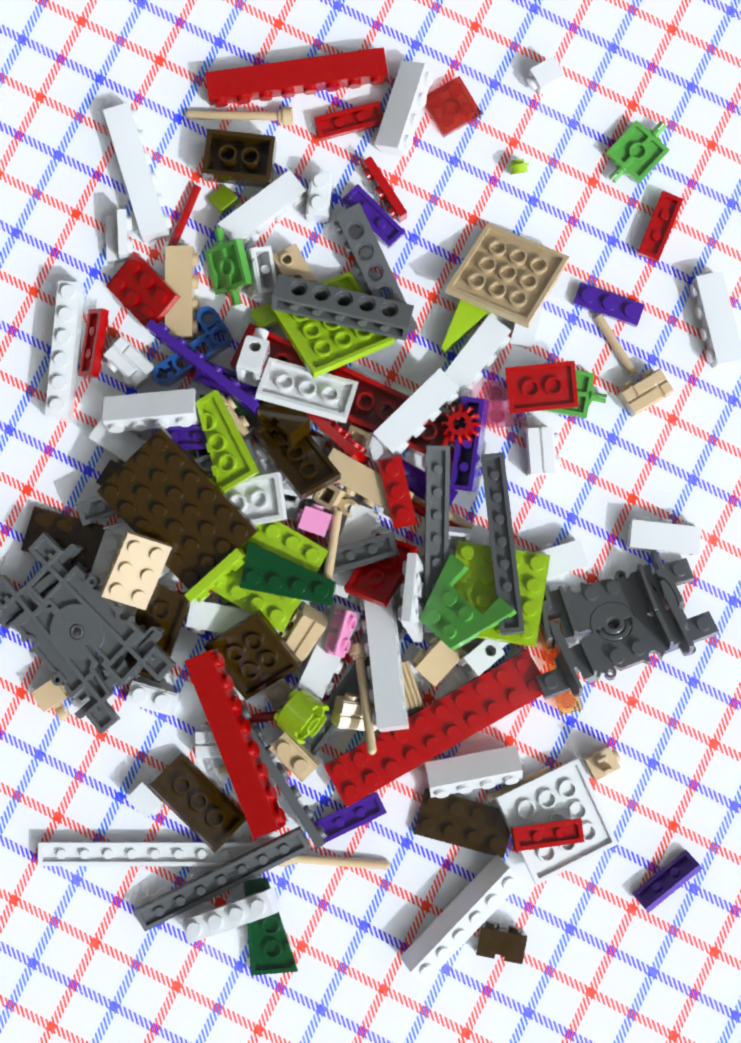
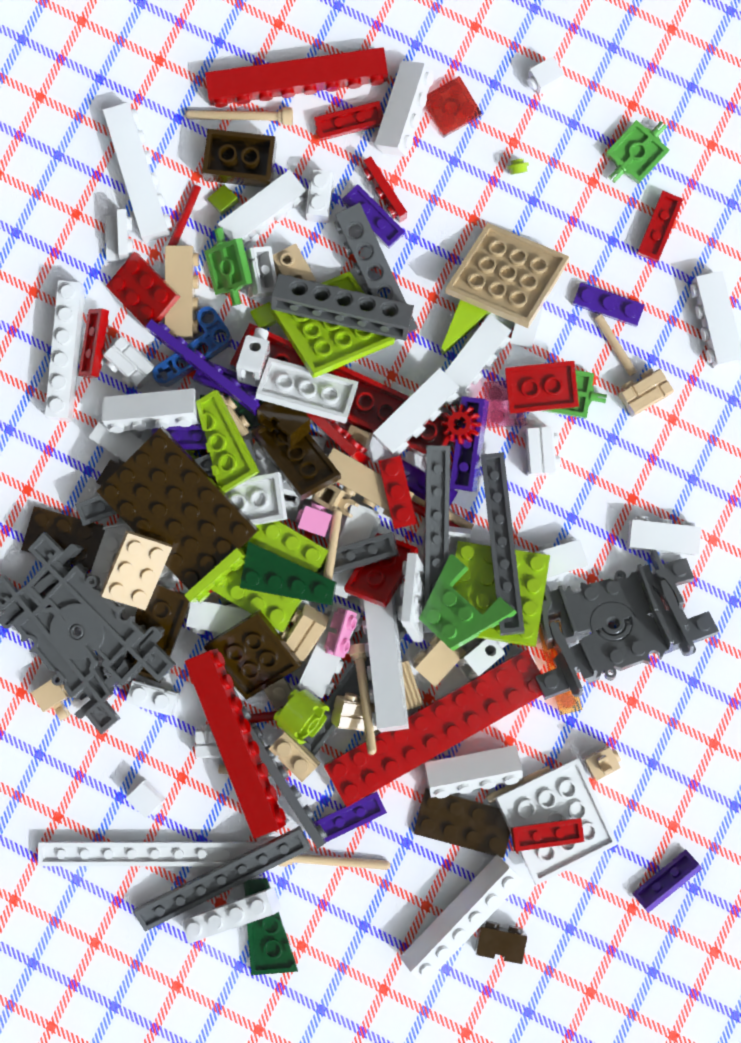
dark brown plate [148,753,246,853] -> none

